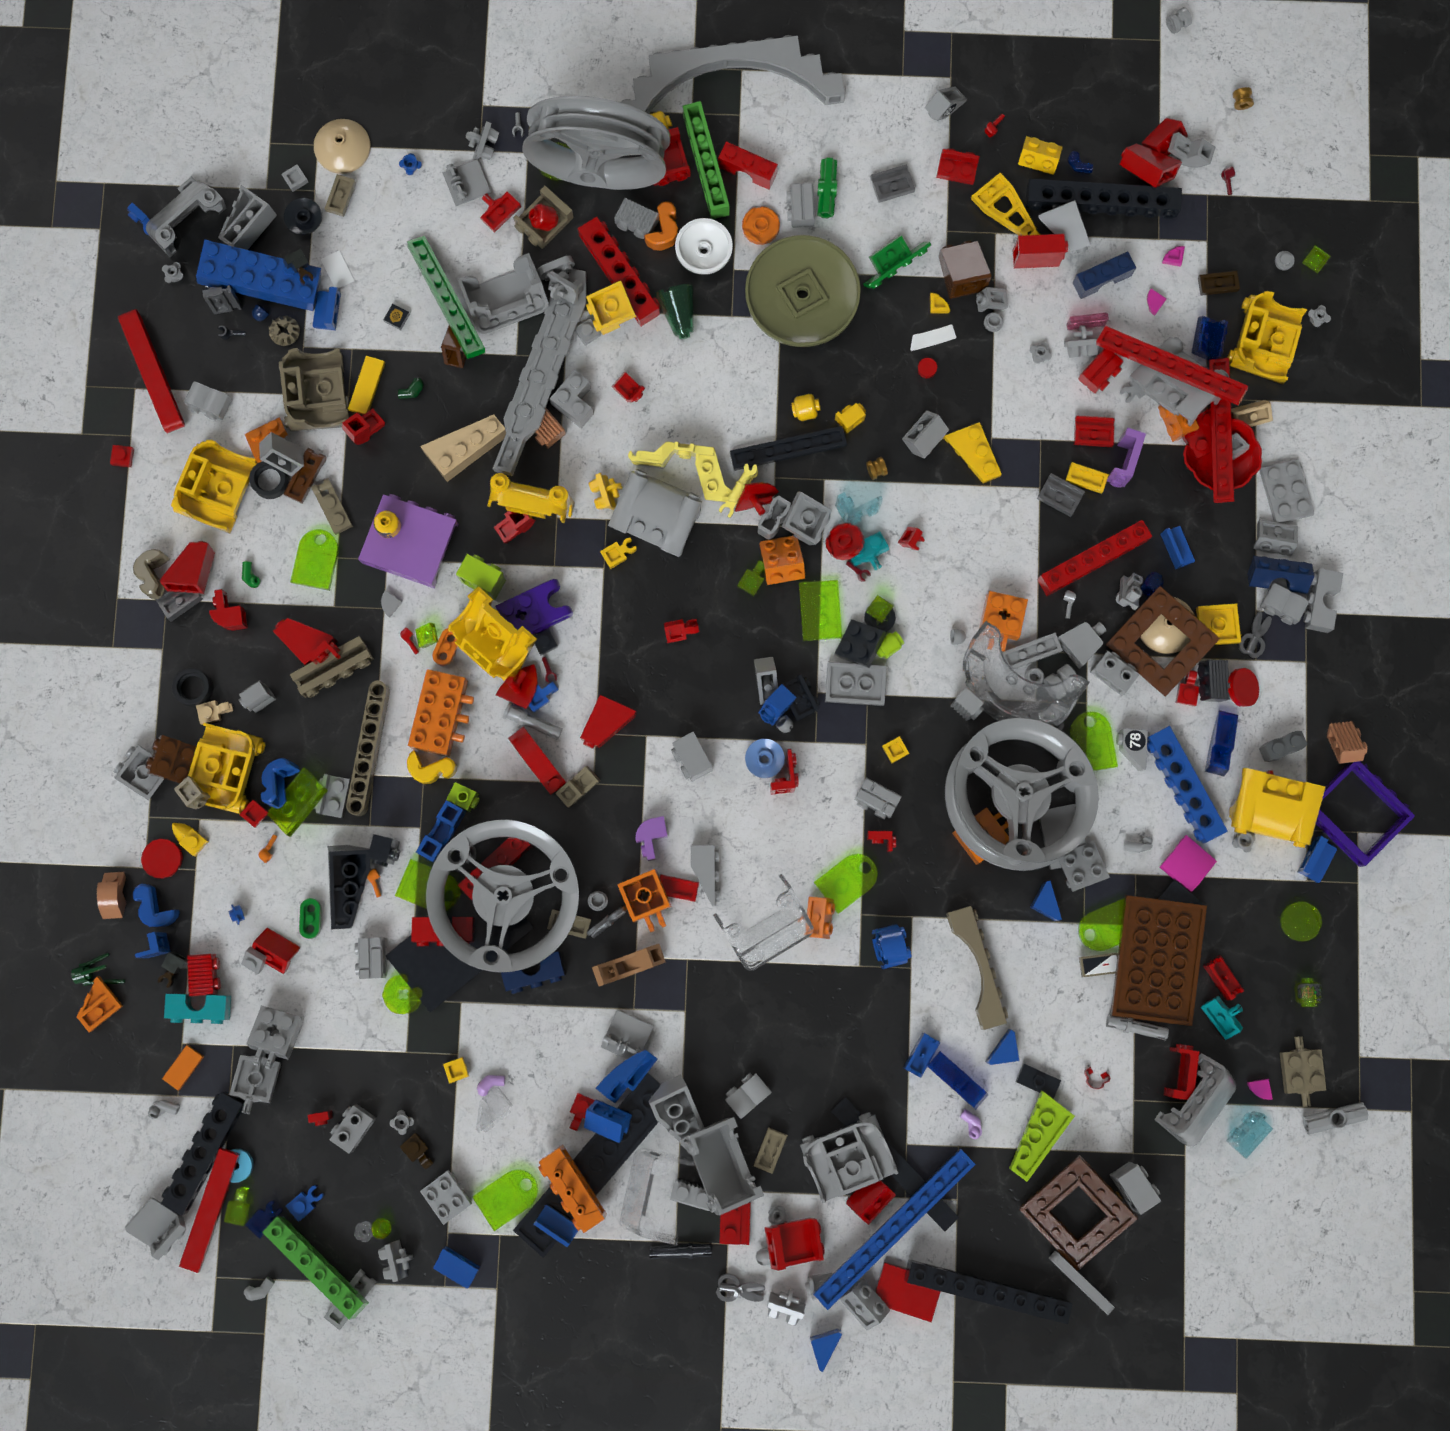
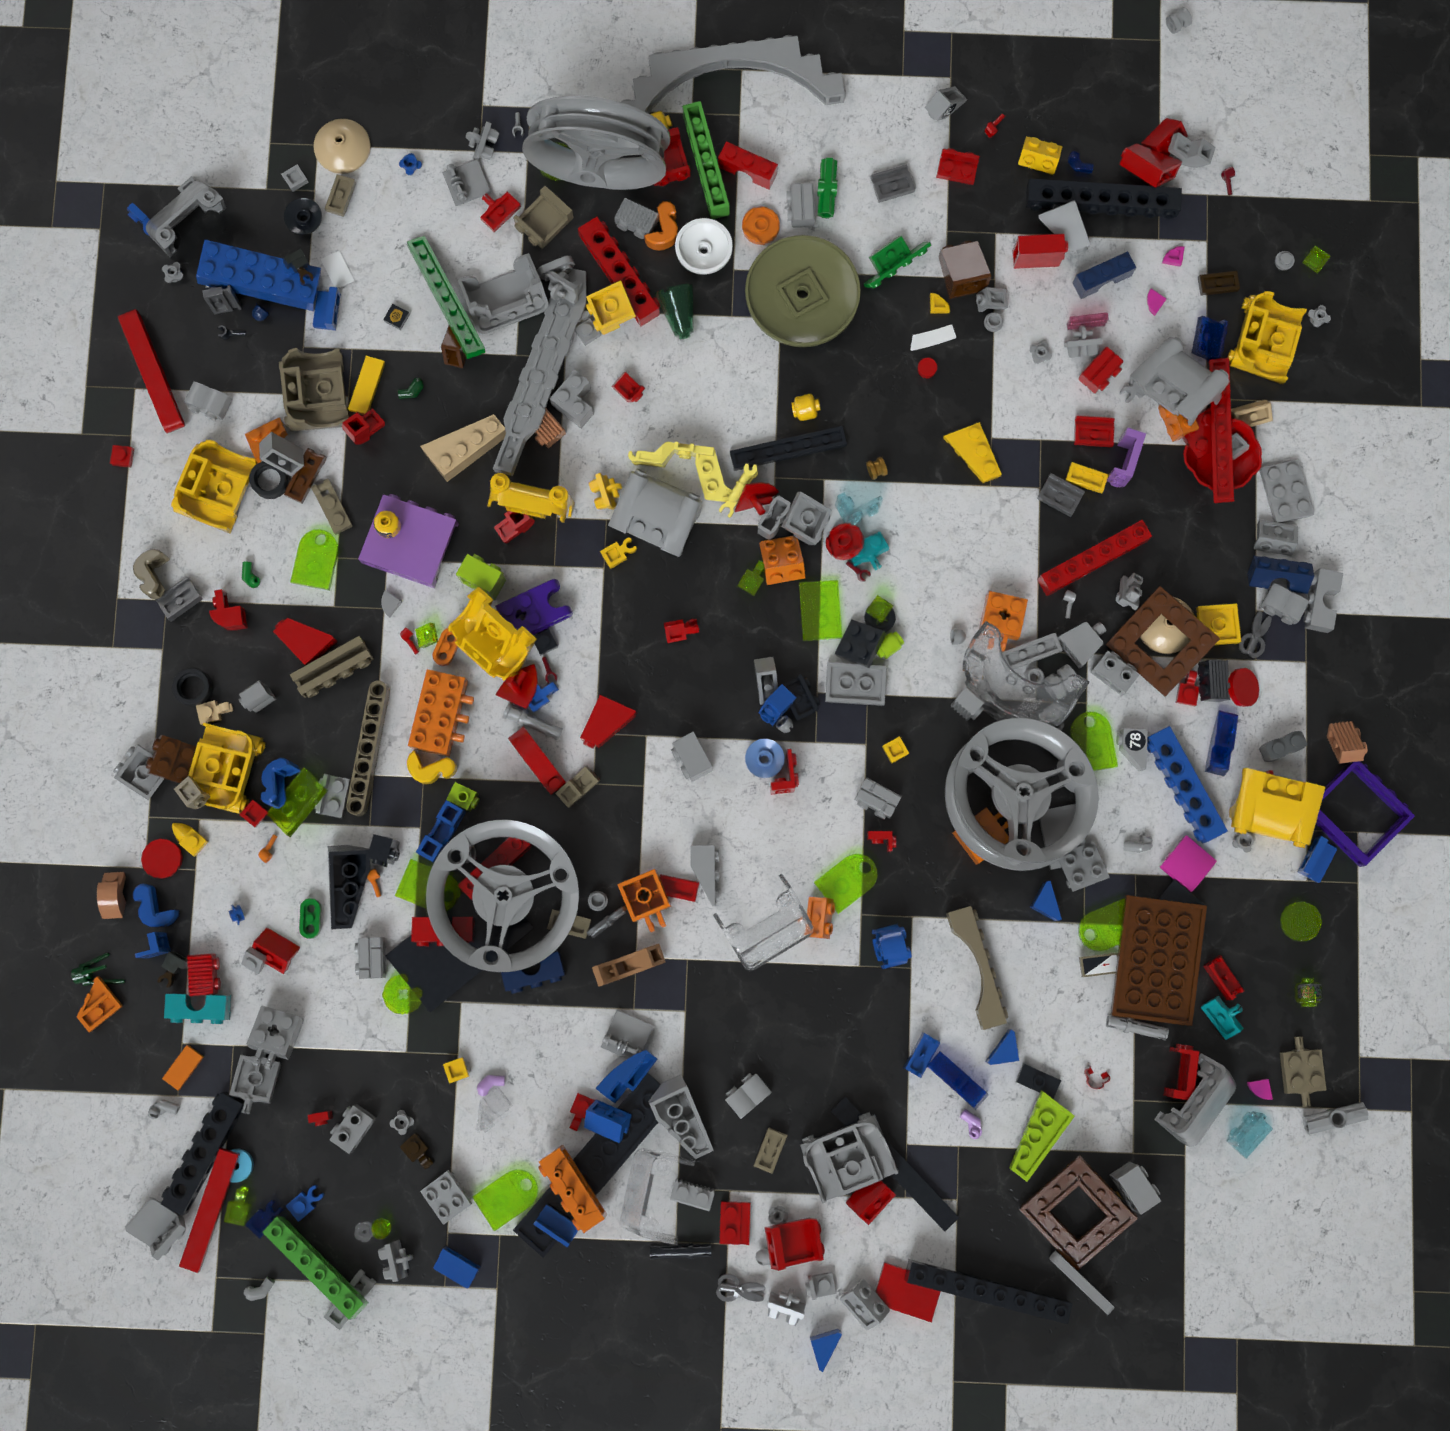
red slope [160,541,215,594] -> none
light grey wedge [218,185,277,250] -> none
dark tan gear [269,316,300,346] -> none
red bracket [307,640,341,664] -> none
red head [529,203,559,231] -> none
medium lavender brick [636,816,668,861] -> none
light grey windscreen [684,1117,764,1215] -> none
blue plate [813,1149,976,1310] -> none
yellow brick [835,403,866,434] -> none
red tile [898,527,925,551] -> none
light grey brick [902,410,949,459] -> none
yellow plate [971,173,1041,236] -> none
red plate [1096,326,1248,406] -> none
clear blue hat [1140,572,1164,596] -> none
blue panel [1160,526,1195,570] -> none
pearl gold wheel [1233,87,1254,110] -> none

